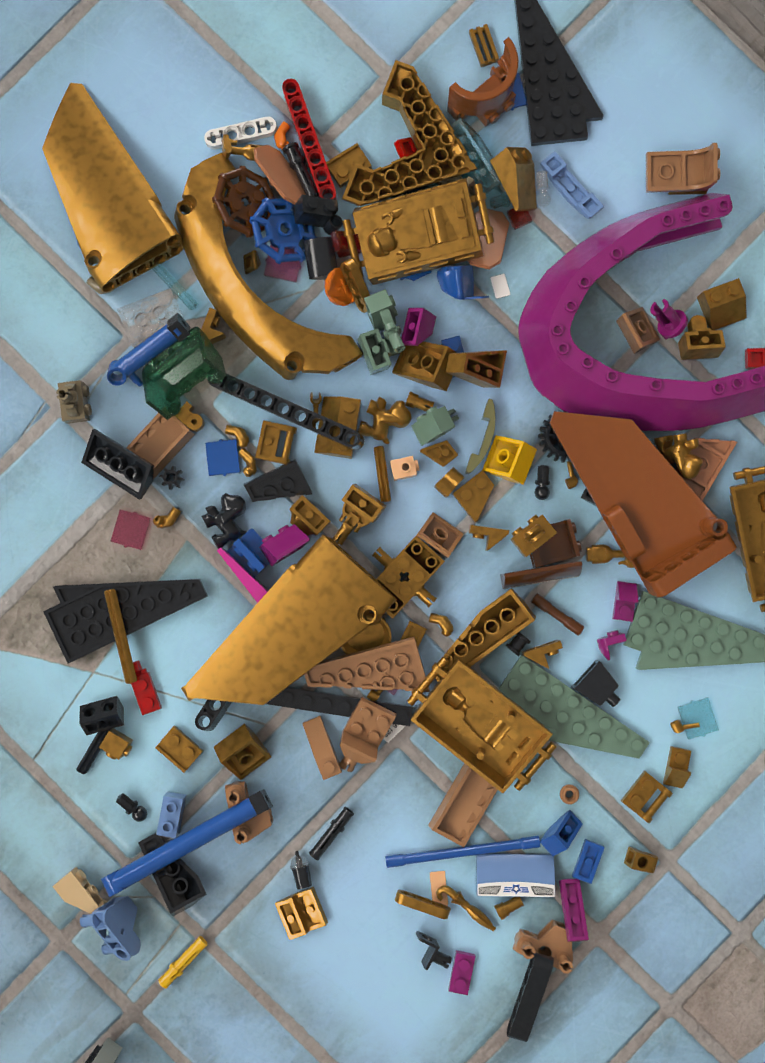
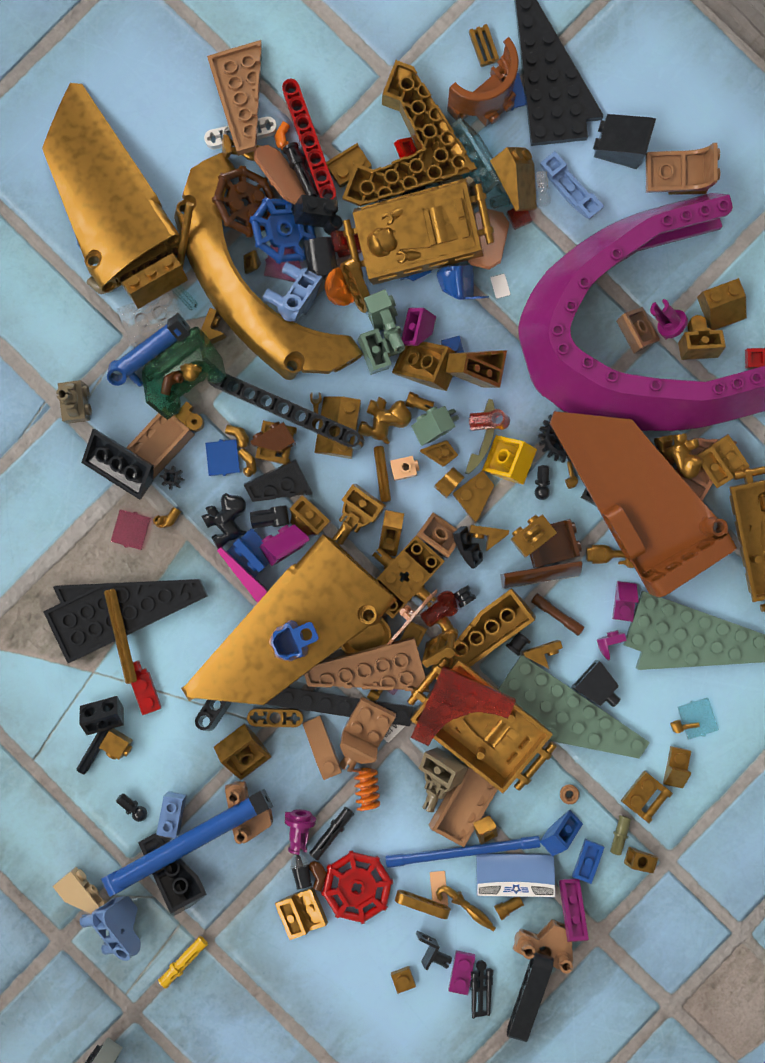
pearl gold plate [155,725,203,773] -> none
none -> pearl gold slope [121,253,188,309]
none -> reddish brown arm [160,371,184,395]
none -> pearl gold bar [177,202,194,268]
none -> pearl gold piece [180,363,202,382]
none -> medium nougat wing [207,40,262,156]
none -> pearl gold beam [247,708,304,727]
none -> reddish brown slope [250,422,296,454]
none -> black piece [250,505,290,529]
none -> medium blue piece [263,262,323,322]
none -> blue piece [269,620,319,661]
none -> magenta piece [285,809,316,855]
none -> reddish brown arm [309,861,327,891]
none -> red plate [321,850,393,924]
none -> orange piece [353,768,380,811]
none -> pearl gold slope [378,510,404,556]
none -> nougat shield [387,590,437,645]
none -> pearl gold plate [391,966,416,994]
none -> clear red plate [411,666,516,746]
none -> dark tan brick [419,747,468,813]
none -> clear red piece [420,591,458,627]
none -> pearl gold plate [422,628,458,668]
none -> black wheel [452,585,476,608]
none -> black slope [453,526,483,569]
none -> clear red piece [469,409,510,431]
none -> black piece [470,960,493,1019]
none -> pearl gold slope [474,816,498,844]
none -> black slope [593,114,656,169]
none -> olive axle [610,815,632,855]
none -> pearl gold slope [696,434,750,488]

